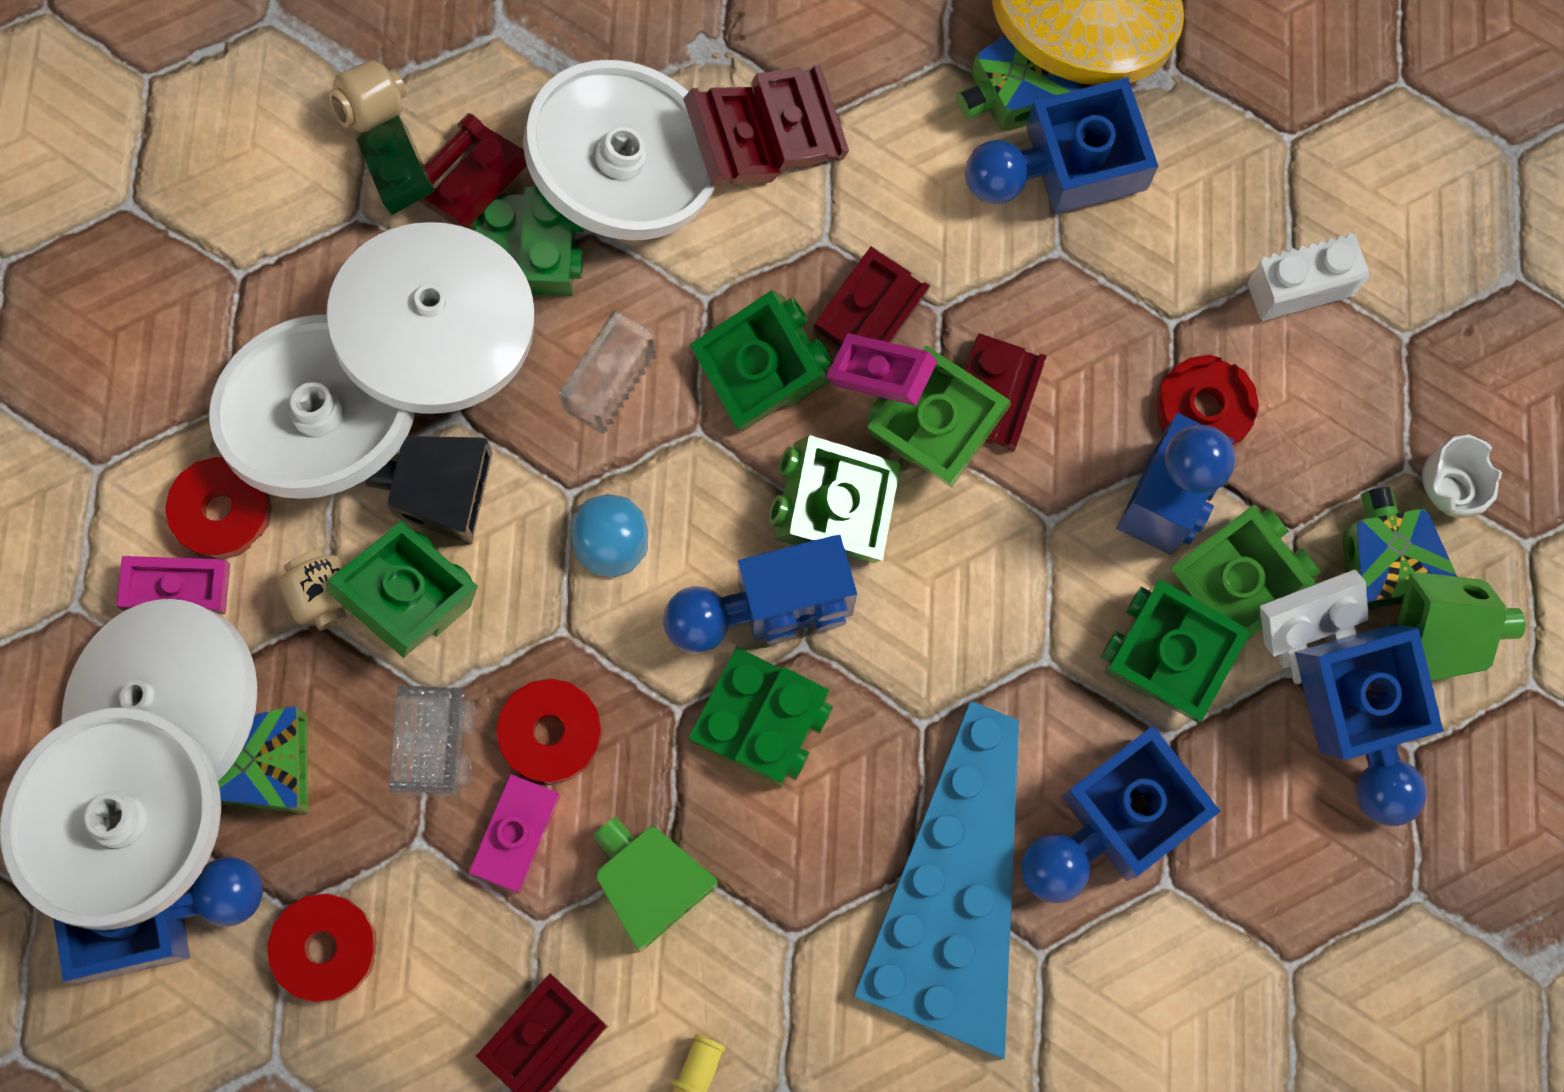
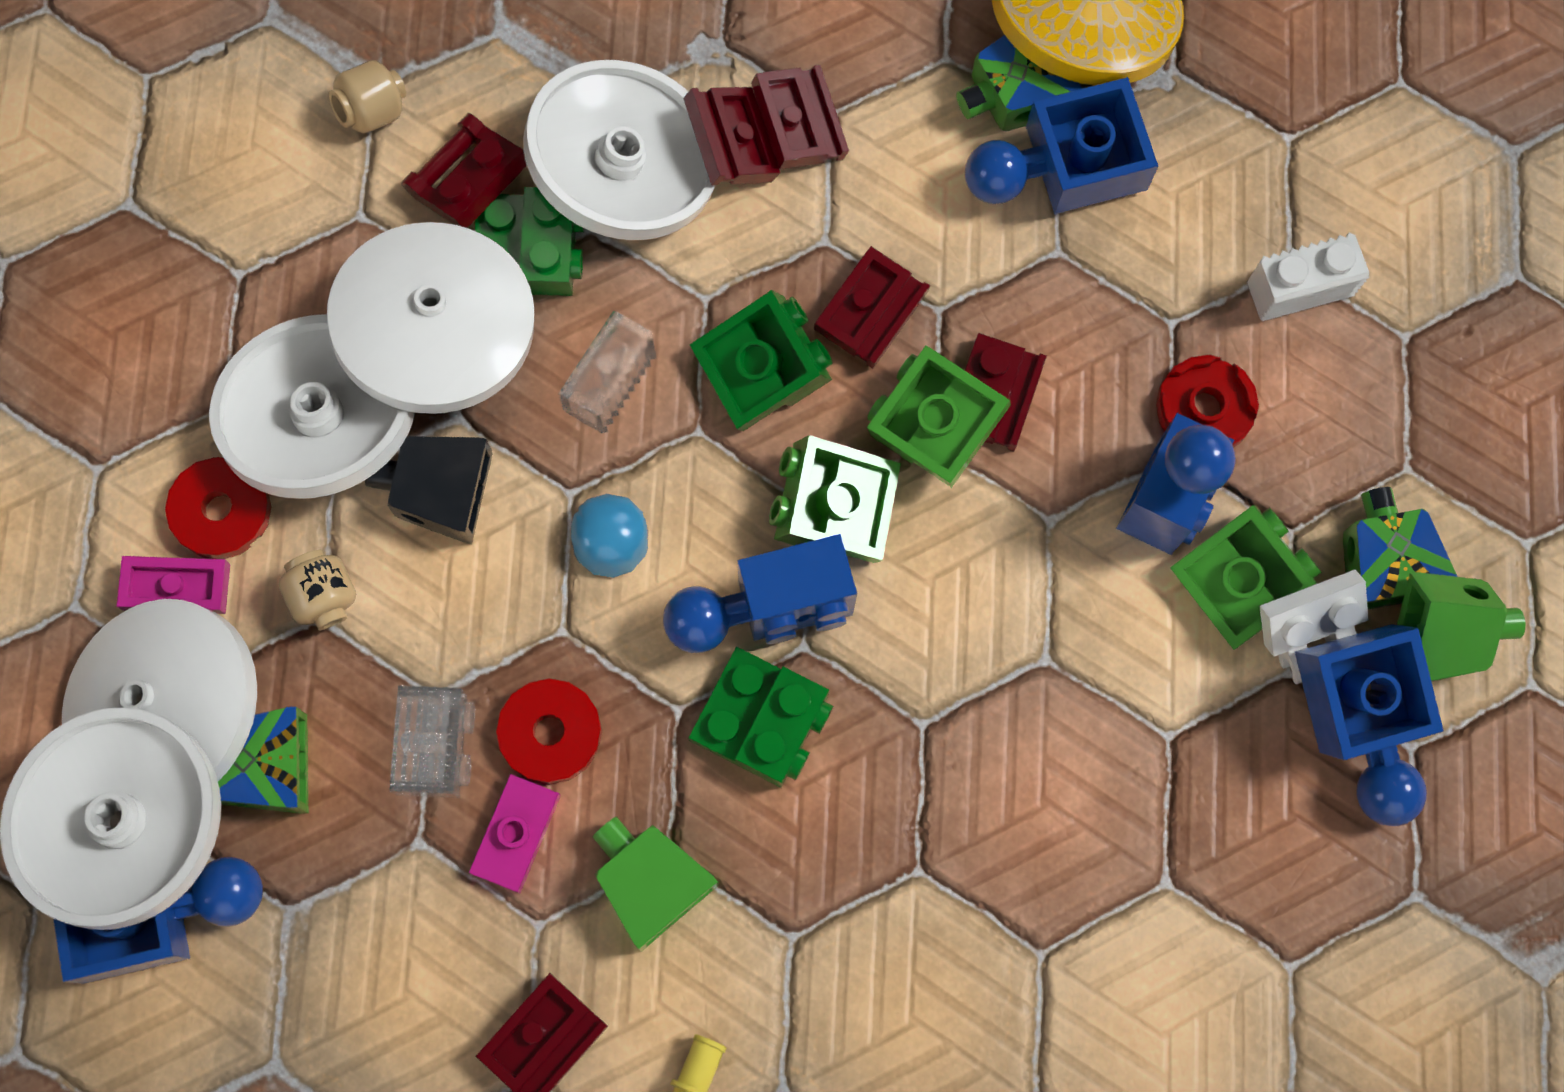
red tile [267,893,377,1002] -> none
green plate [326,520,478,658] -> none
dark green plate [356,115,435,215] -> none
dark pink plate [826,333,937,406] -> none
dark azure wing [853,701,1019,1059] -> none
blue brick [1021,726,1221,903] -> none
green plate [1101,579,1251,723] -> none
white hair [1422,434,1502,519] -> none

